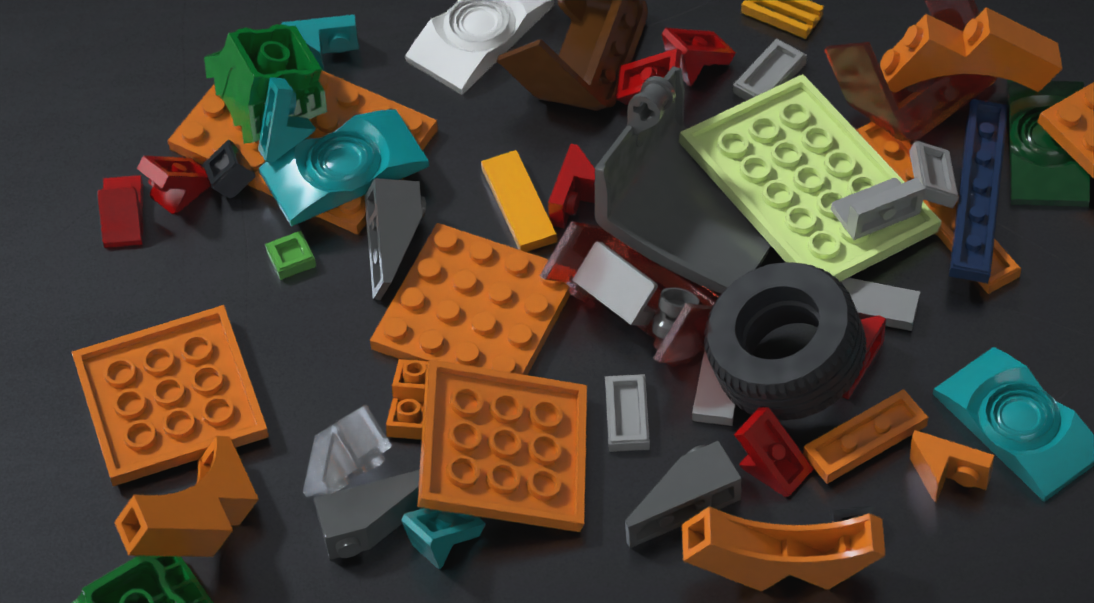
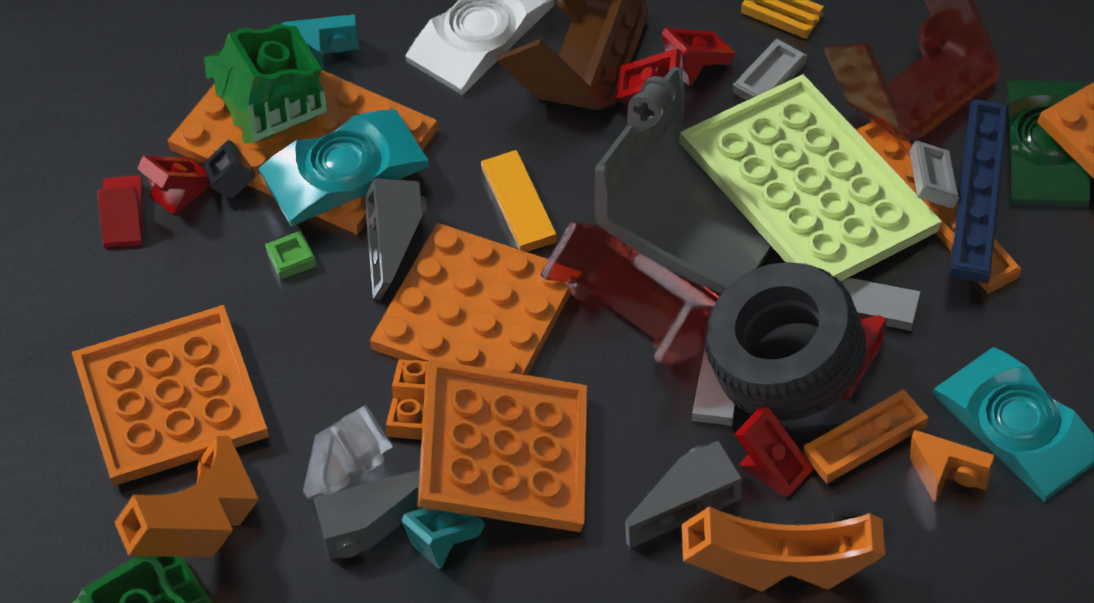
teal slope [258,77,316,162] -> none
red slope [548,144,595,229] -> none
light grey panel [572,242,658,325] -> none
light grey tile [605,374,650,452] -> none
dark grey wheel [652,288,699,342] -> none
light grey panel [831,178,925,240] -> none
orange arch [880,7,1063,93] -> none

